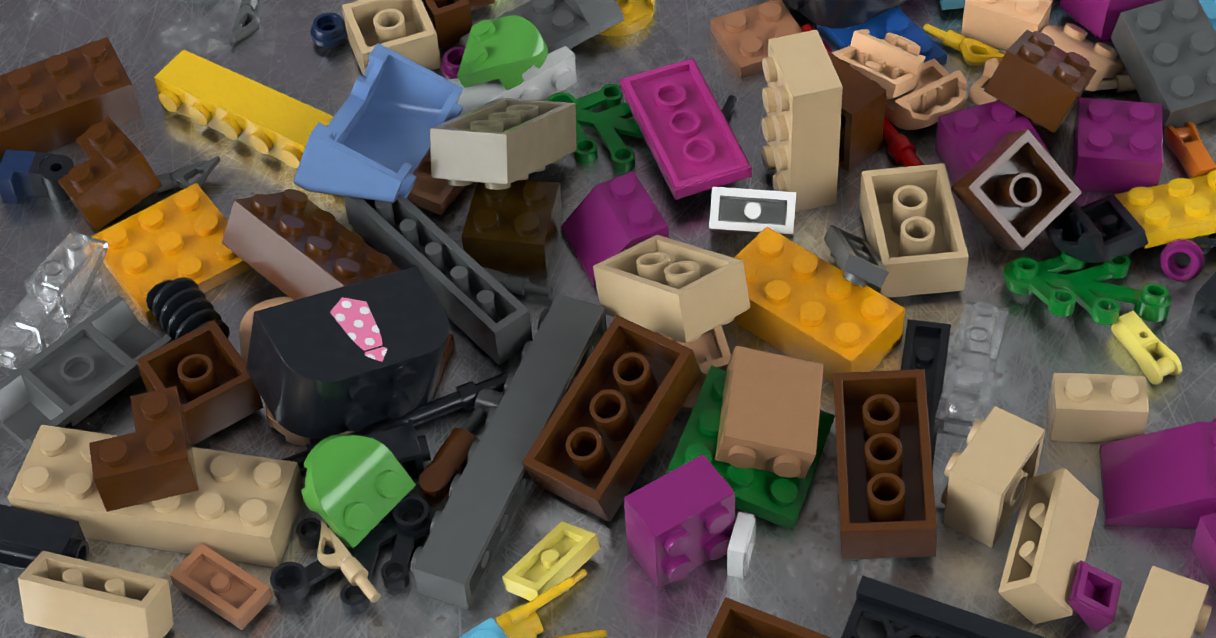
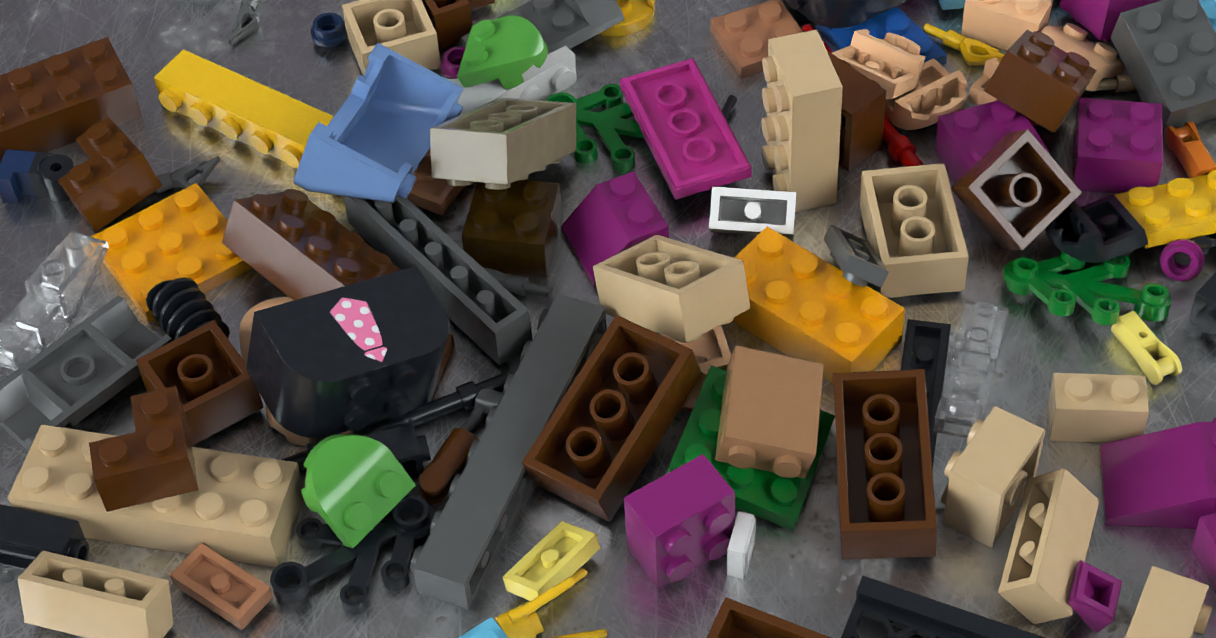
tan hand [317,519,381,603] -> none

